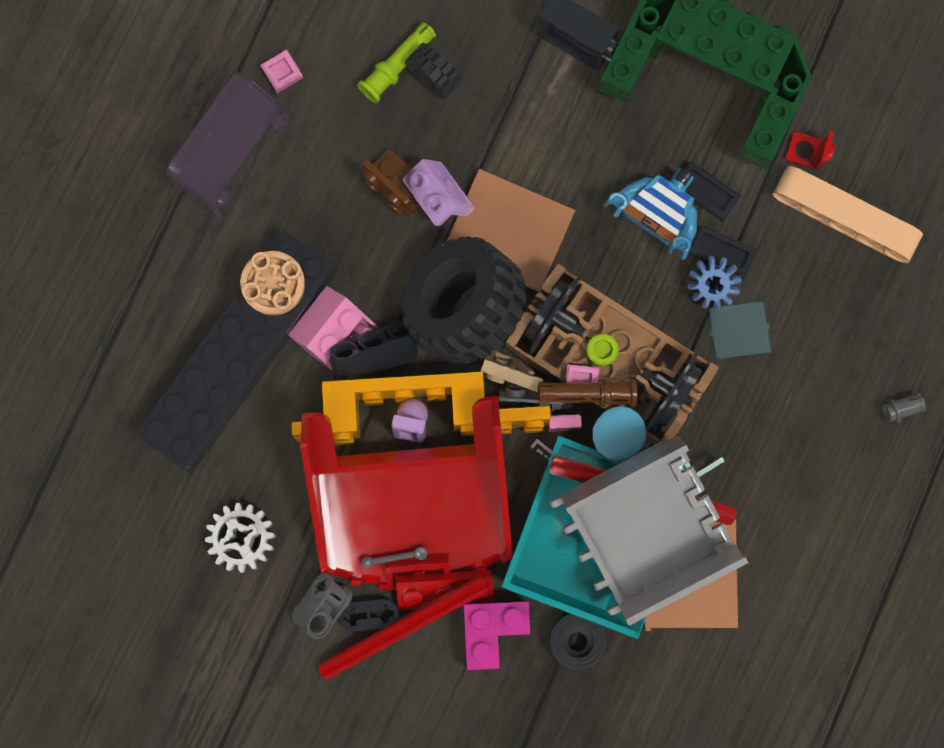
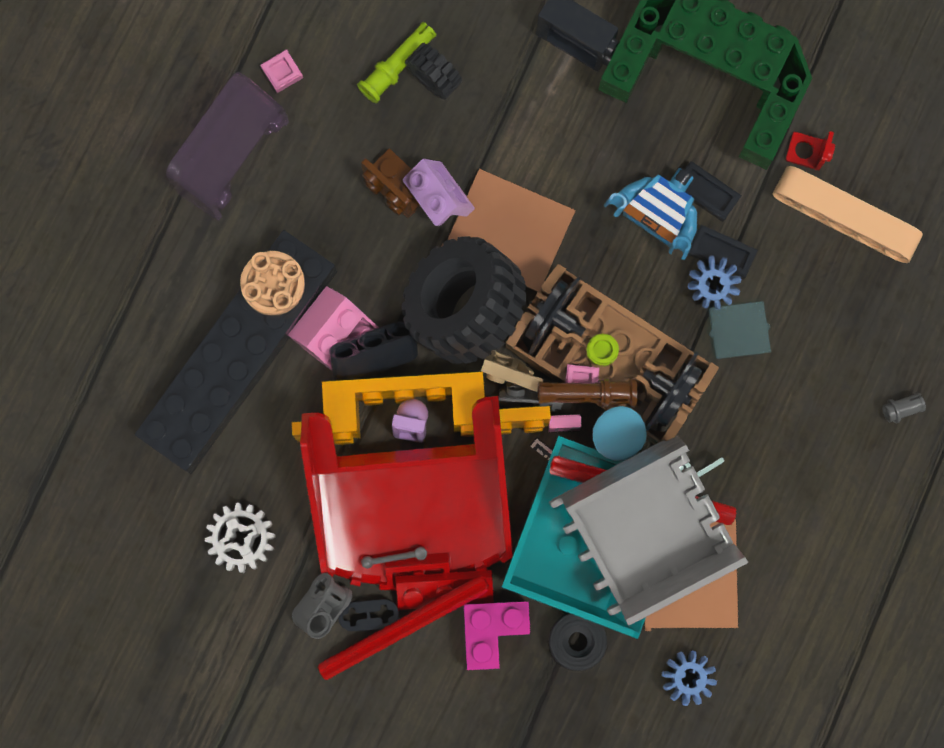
none -> medium blue gear [661,651,717,706]

